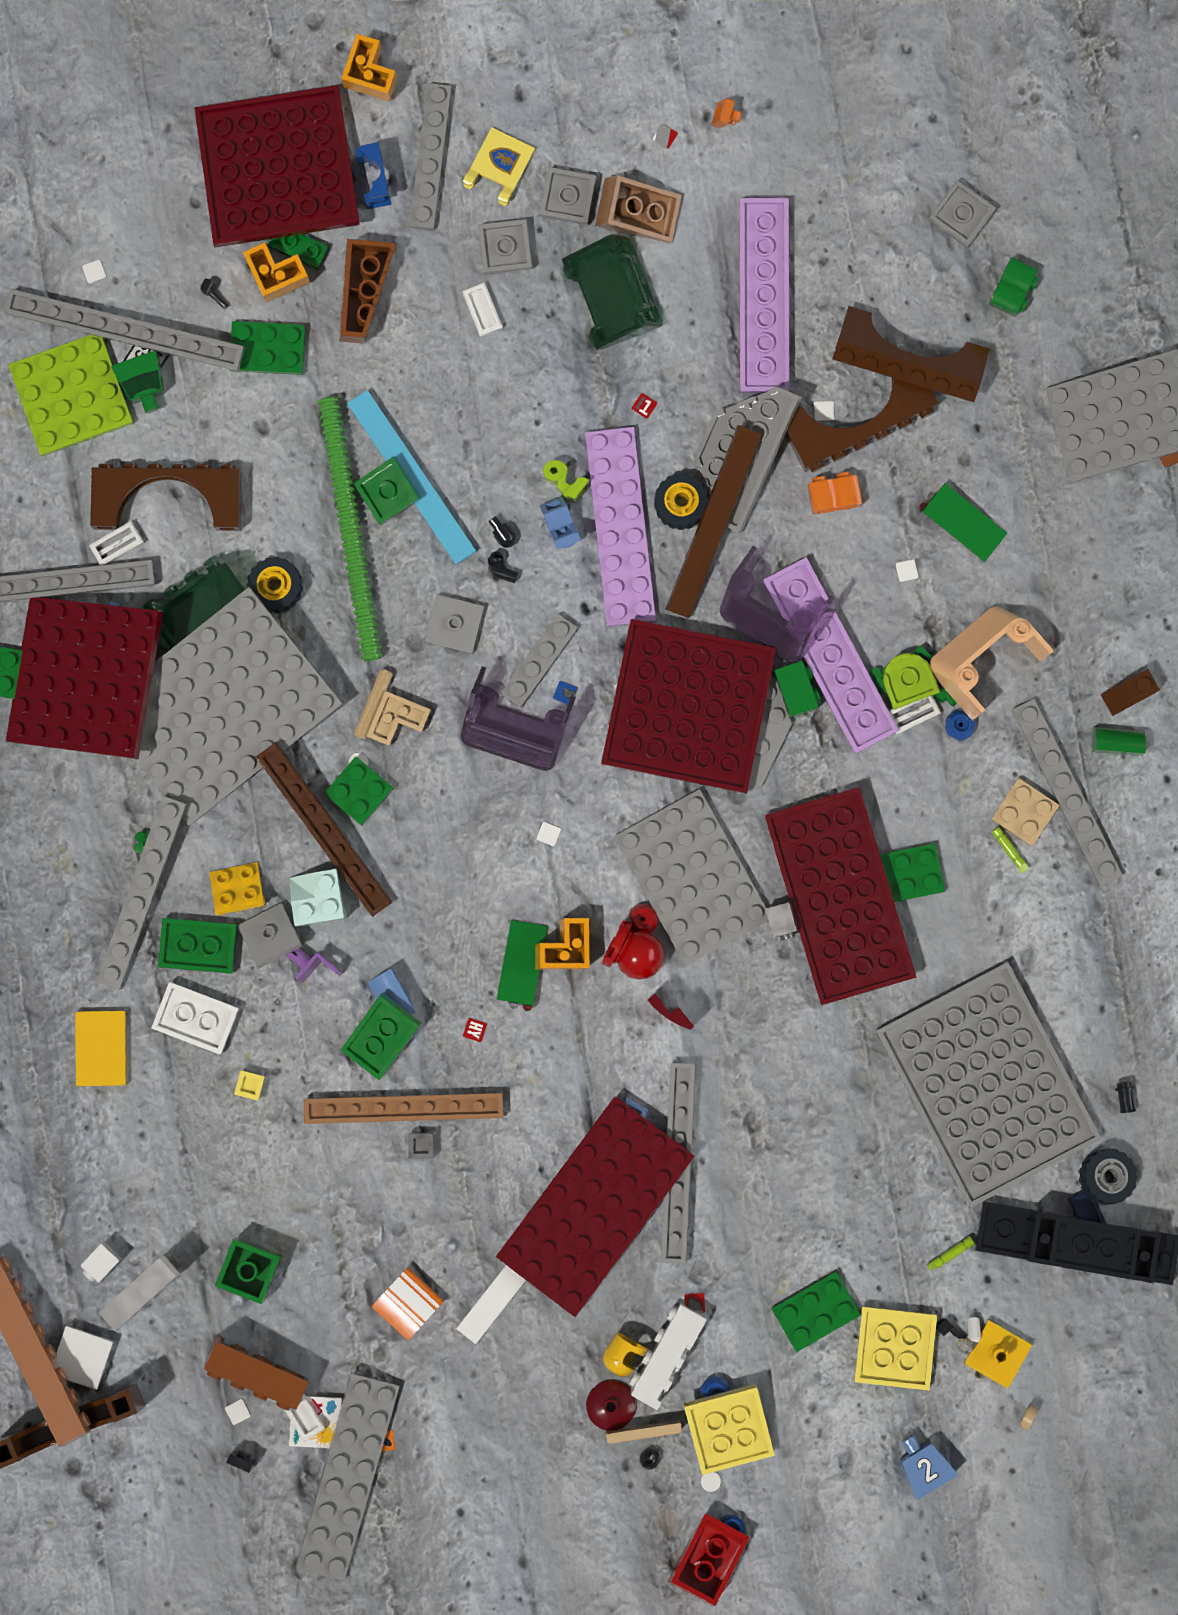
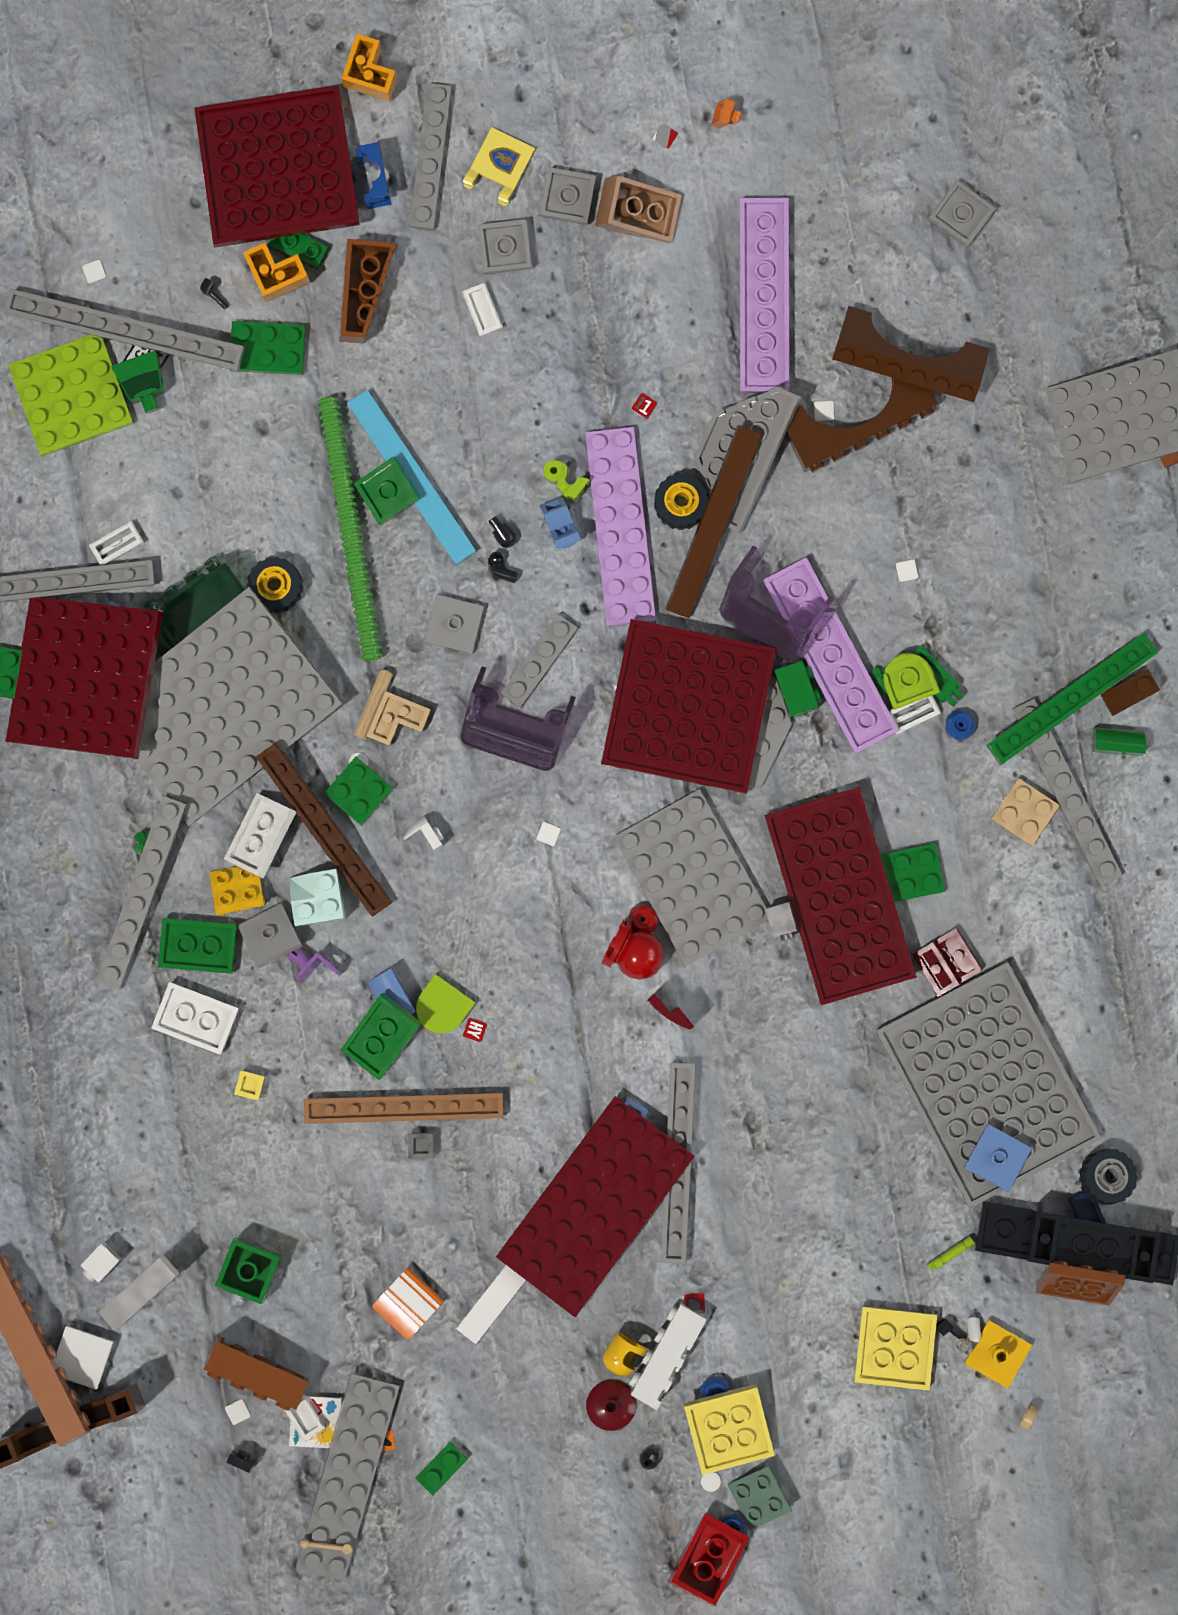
yellow tile [75,1011,127,1086] -> none
reddish brown arch [90,464,242,531] -> none
green piece [496,920,548,1011] -> none
light orange brick [535,918,590,970] -> none
blue sticker [553,681,577,705] -> none
clear green windscreen [562,234,663,350] -> none
tan tile [606,1420,682,1444] -> none
green plate [771,1271,861,1353] -> none
orange brick [807,472,862,515] -> none
medium blue torso [900,1434,958,1500] -> none
green piece [919,483,1007,562] -> none
light nougat windscreen [929,607,1054,721] -> none
green brick [989,257,1039,317] -> none
lime wheel [991,827,1029,874] -> none
black pin [1115,1081,1136,1113] -> none
none -> white plate [224,793,296,878]
none -> tan hinge [300,1539,352,1554]
none -> white plate [403,816,444,851]
none -> green plate [415,1441,468,1496]
none -> lime tile [416,974,475,1033]
none -> sand green hinge [728,1465,792,1529]
none -> slope [912,927,983,997]
none -> medium blue plate [964,1124,1032,1192]
none -> green plate [986,633,1159,765]
none -> dark orange plate [1035,1261,1125,1306]

